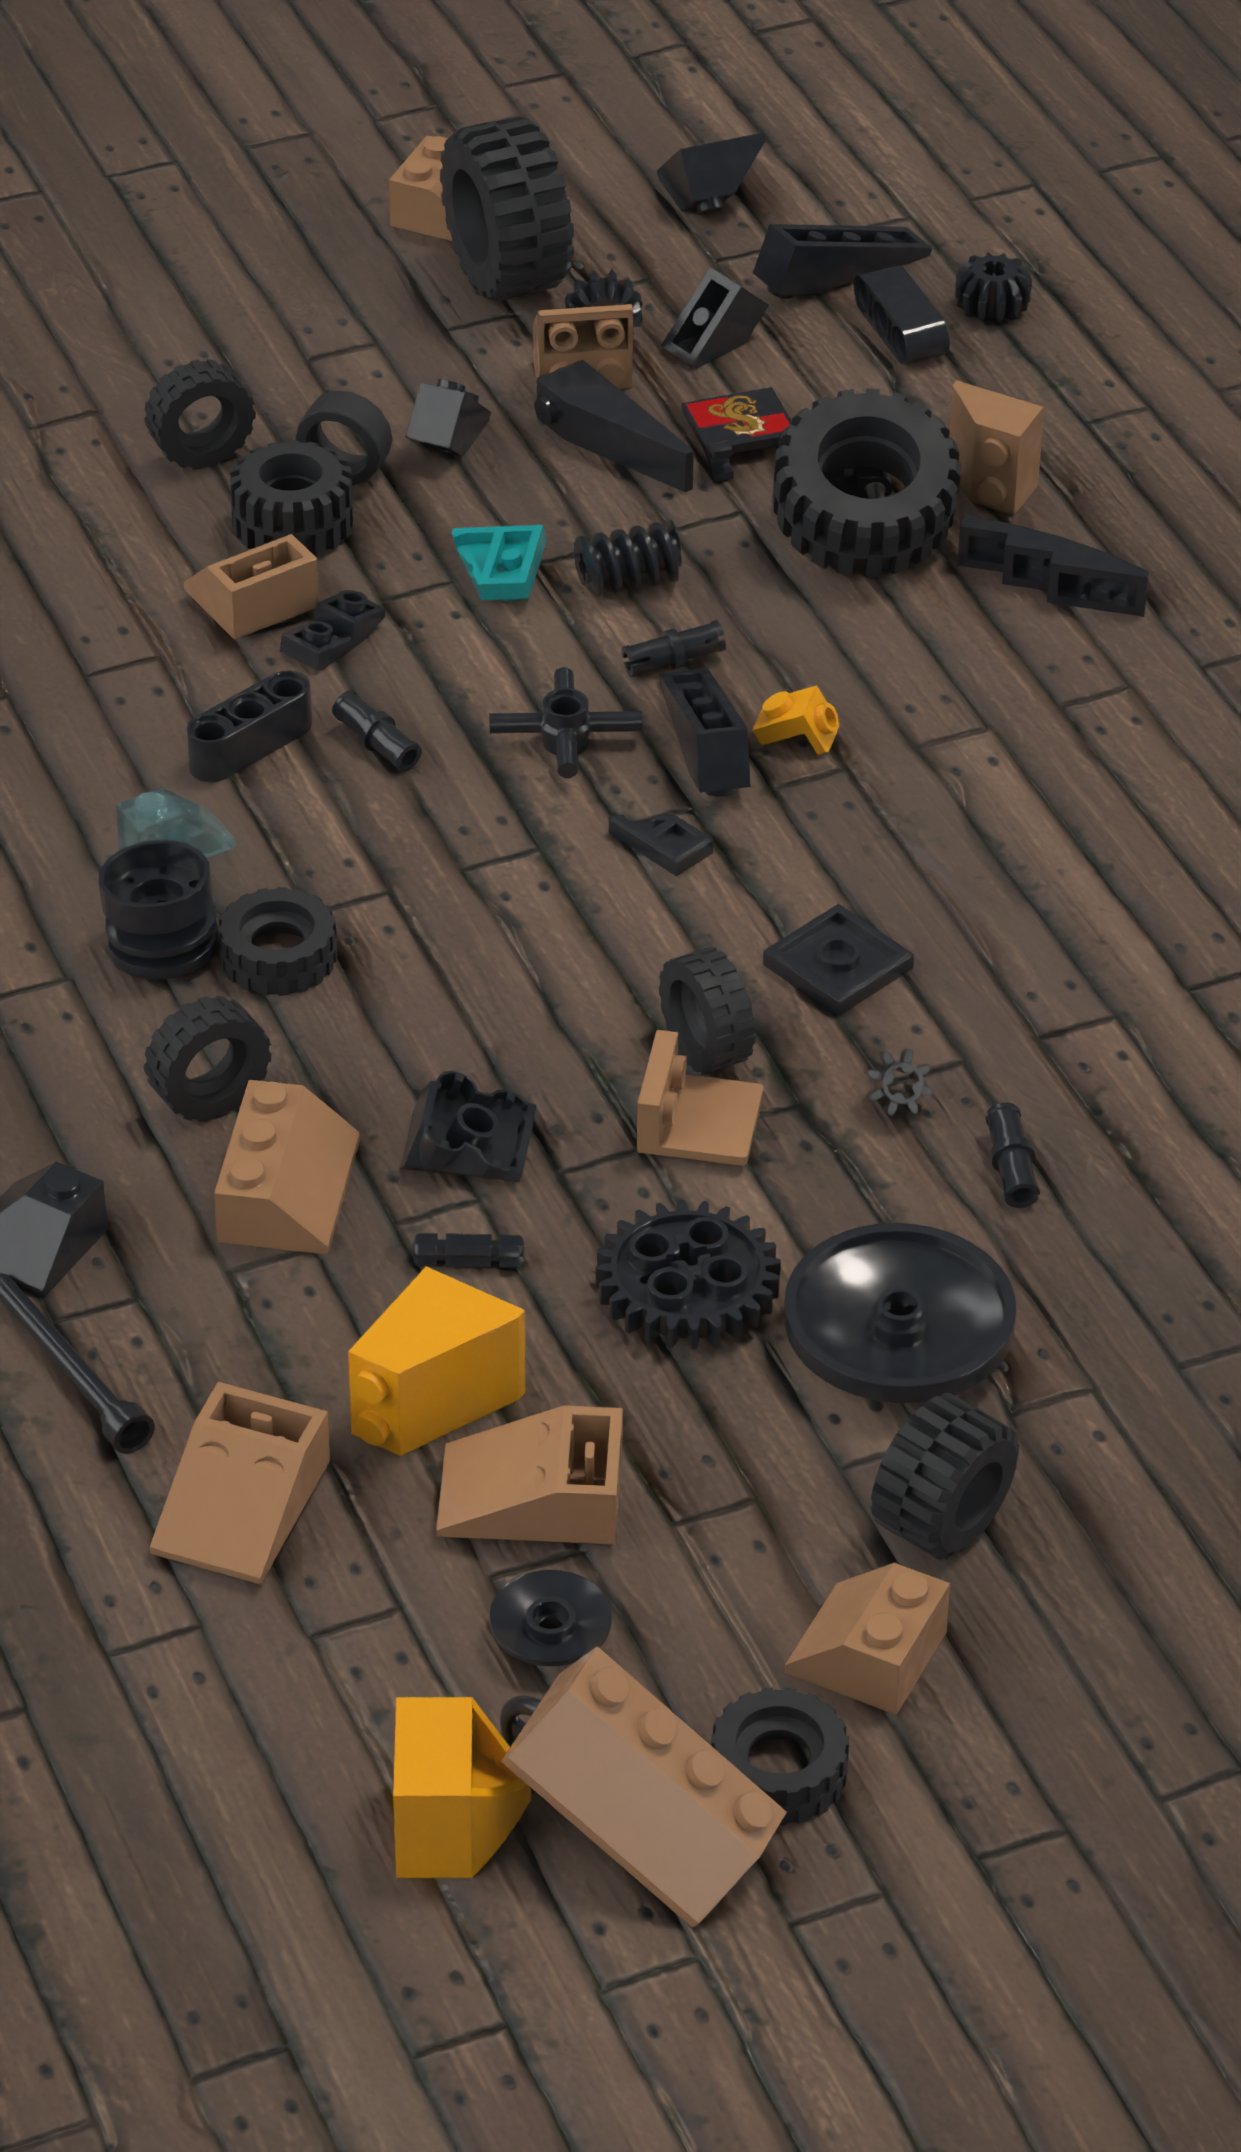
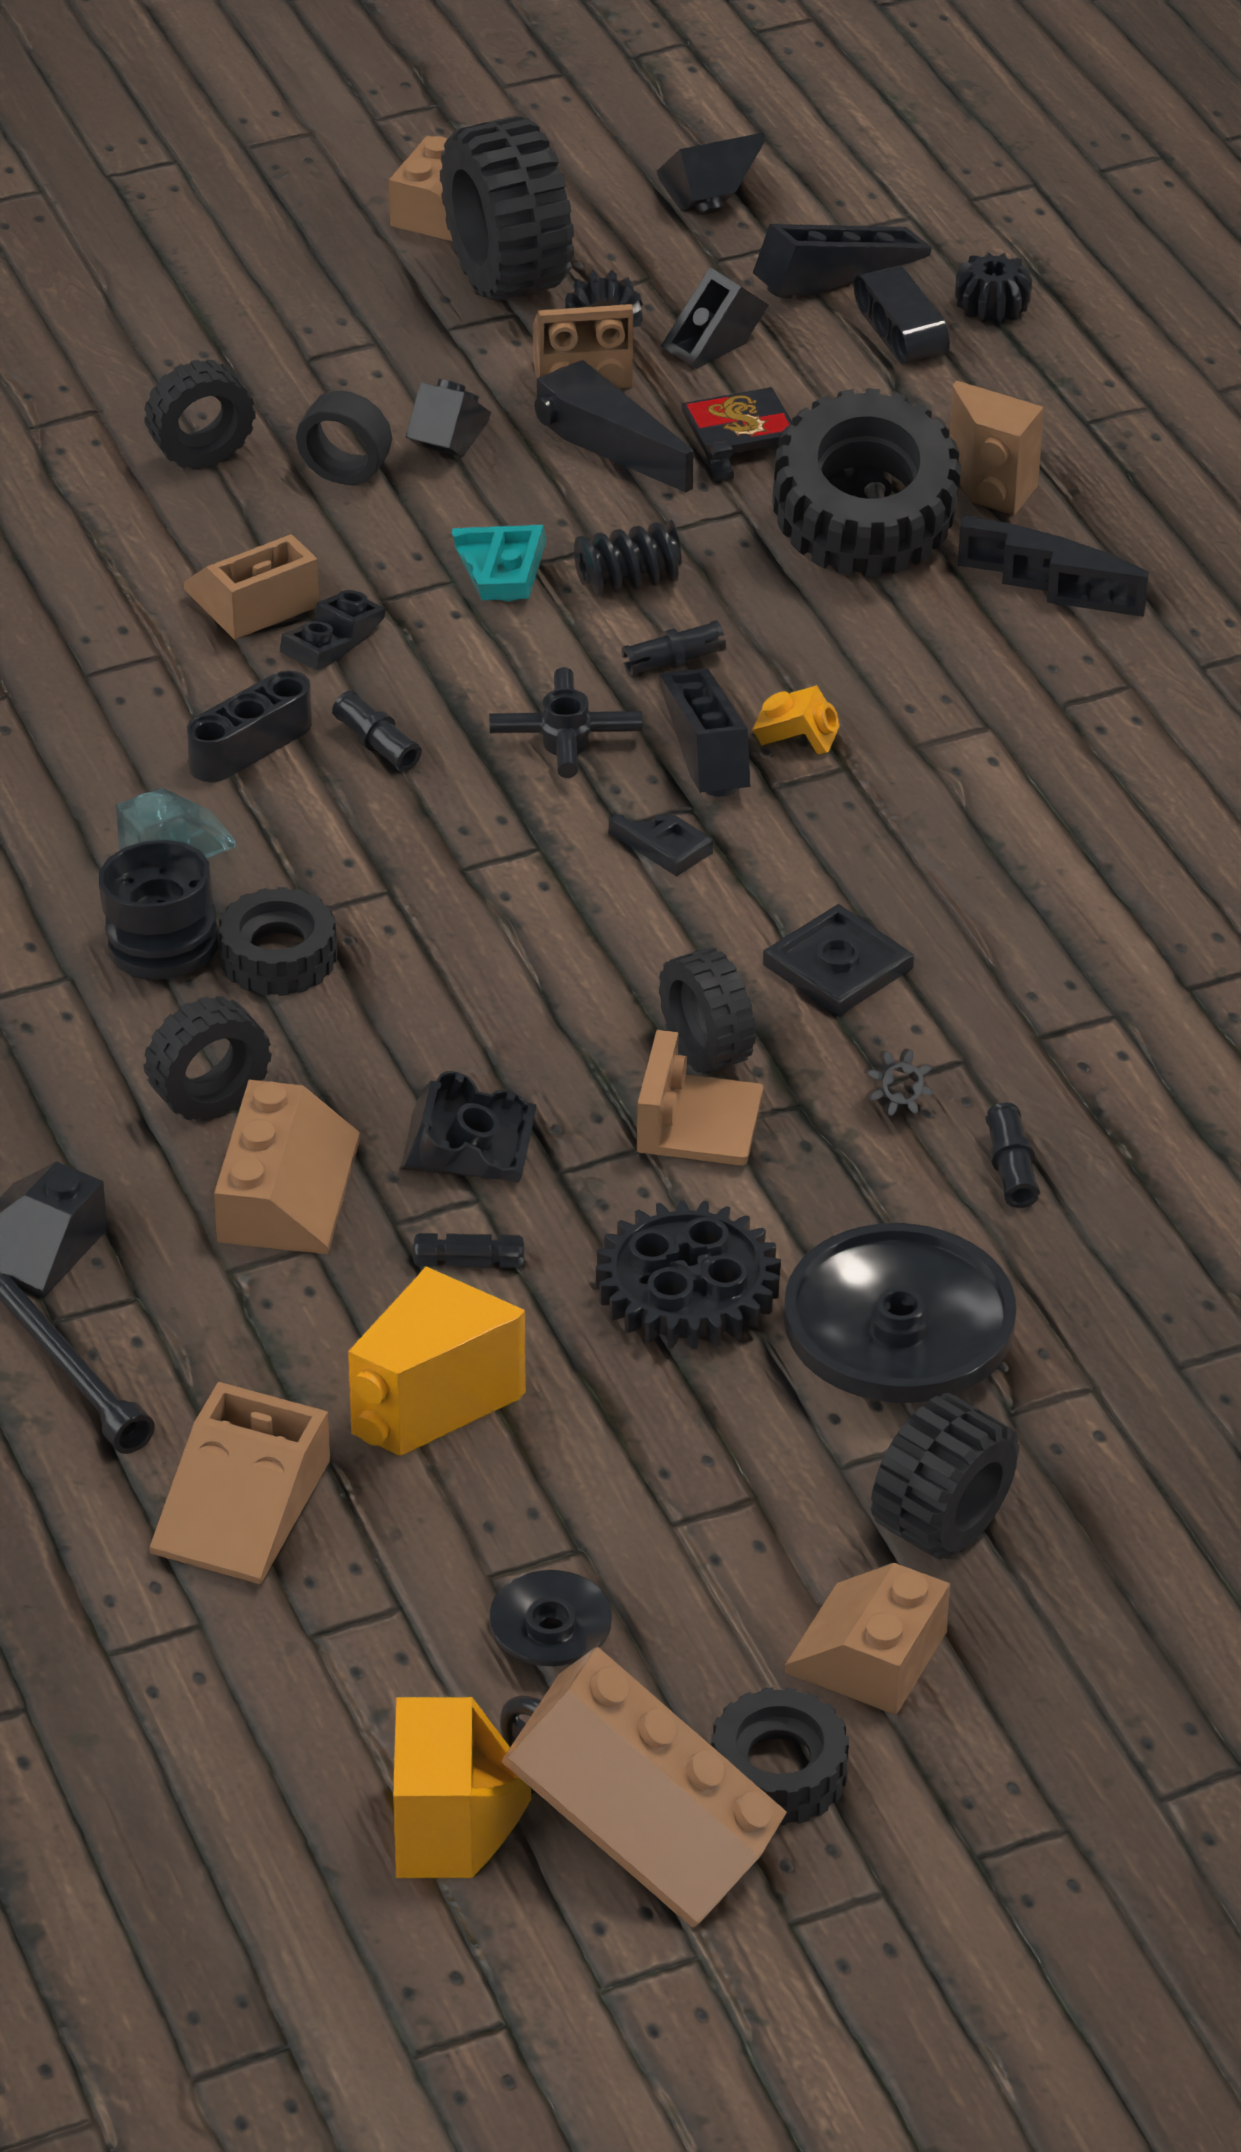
black tyre [230,441,353,556] -> none
medium nougat slope [436,1405,623,1544] -> none

